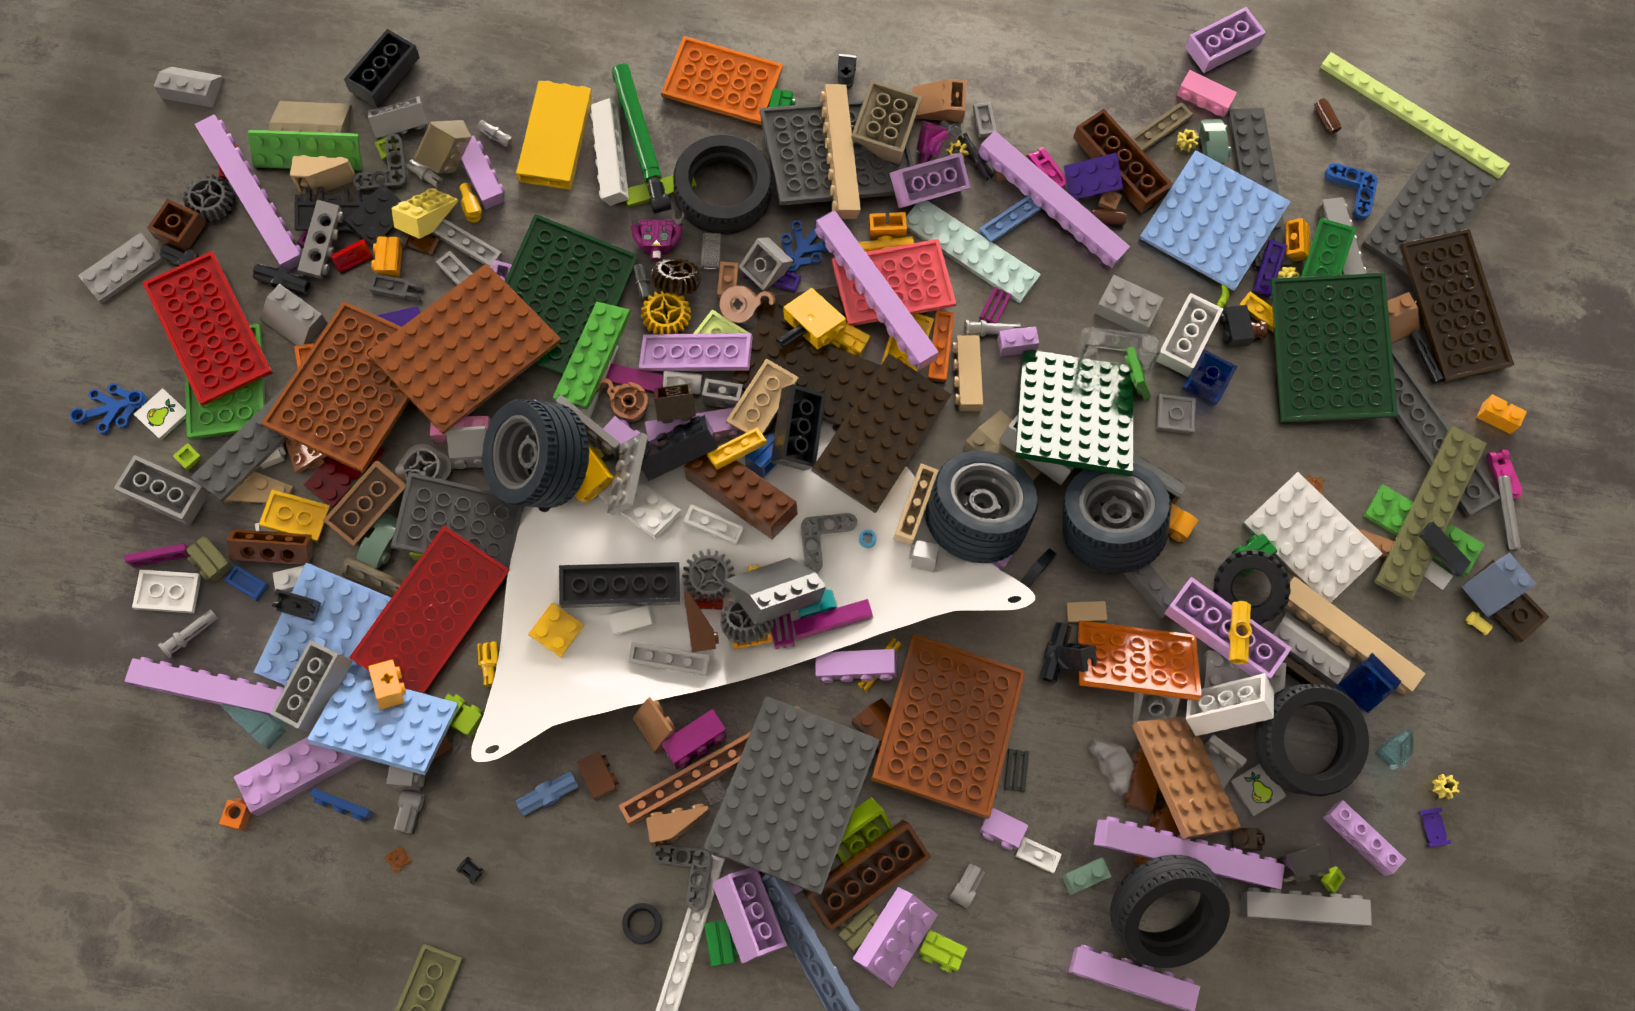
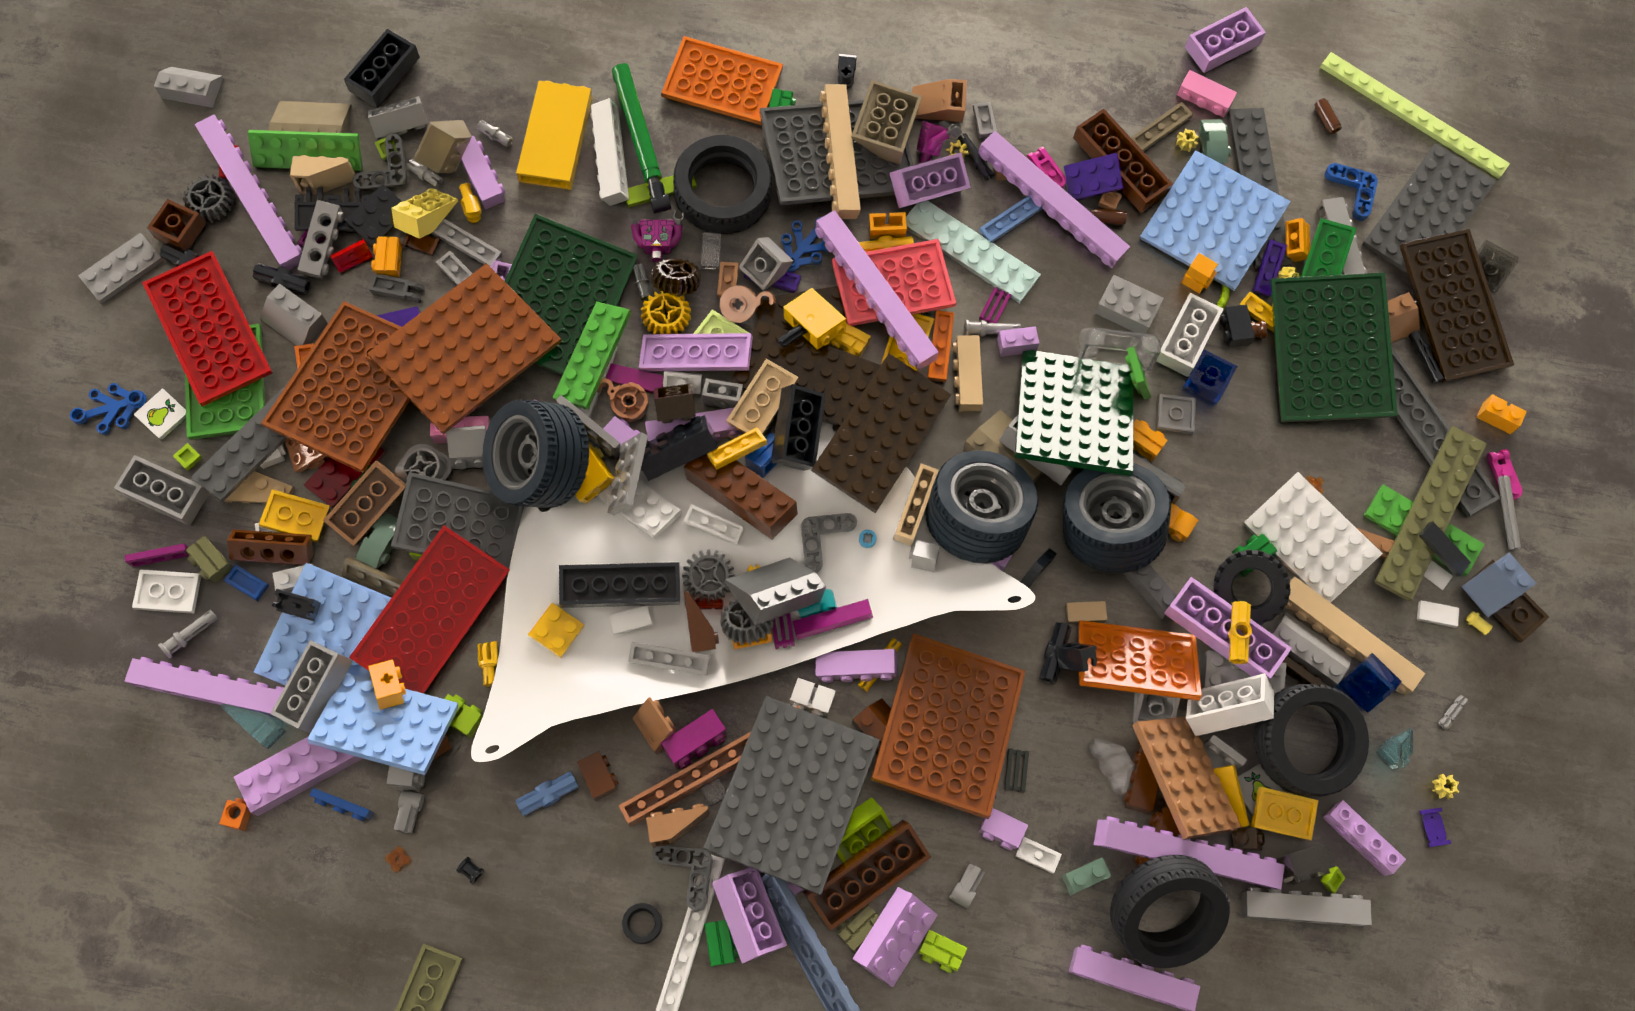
none -> white piece [790,678,836,718]
none -> light orange brick [1133,419,1168,462]
none -> light orange piece [1181,253,1218,294]
none -> yellow tile [1213,765,1249,827]
none -> yellow plate [1251,787,1319,841]
none -> white tile [1417,600,1459,628]
none -> light grey axle [1438,695,1468,730]
none -> clear smoke slope [1477,239,1519,292]

